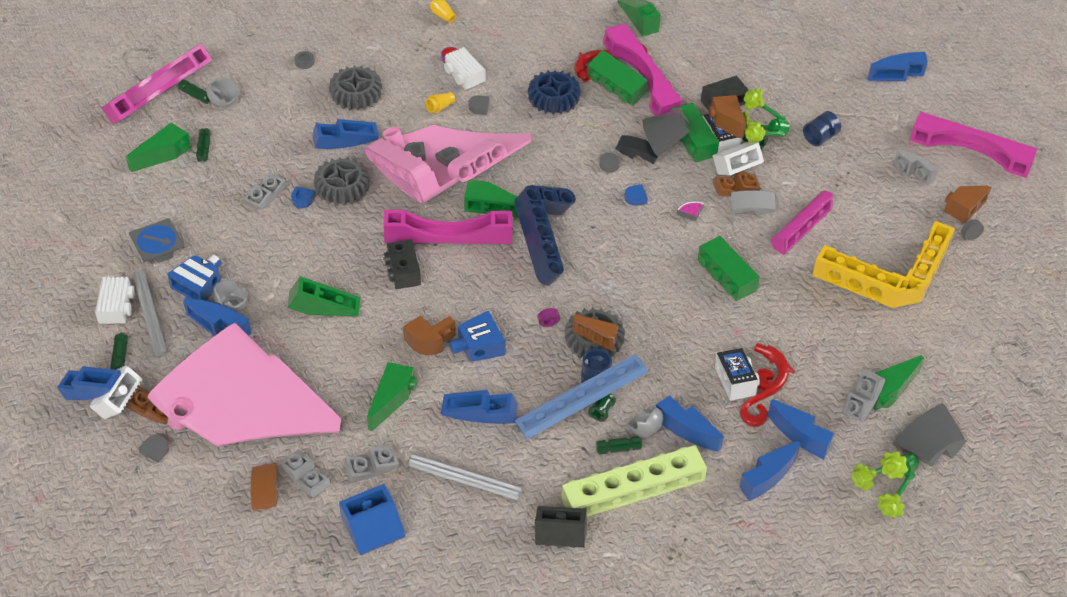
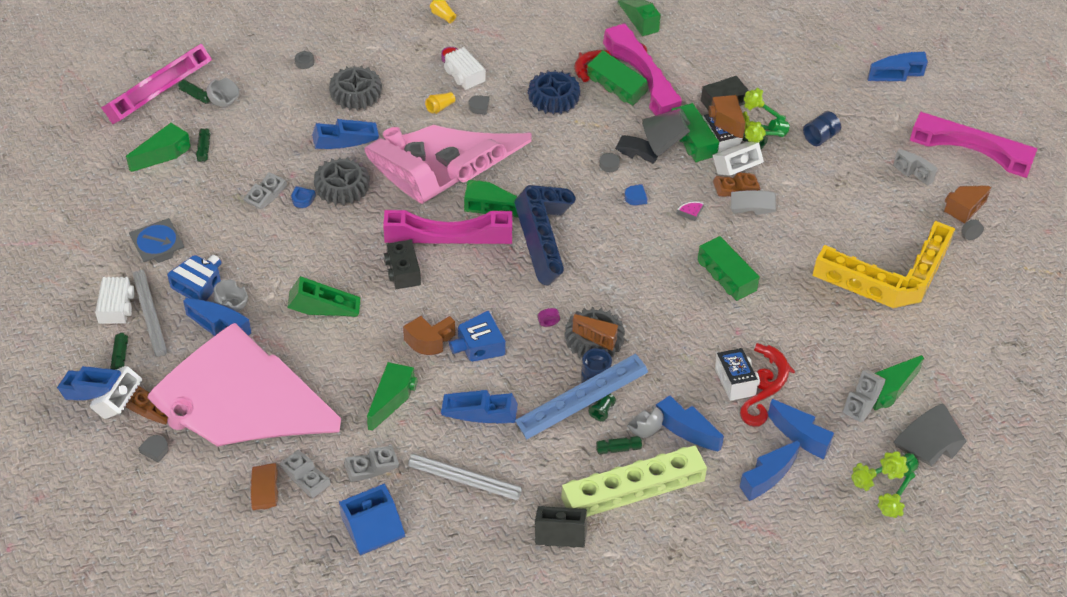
dark pink brick [771,190,833,255] -> none

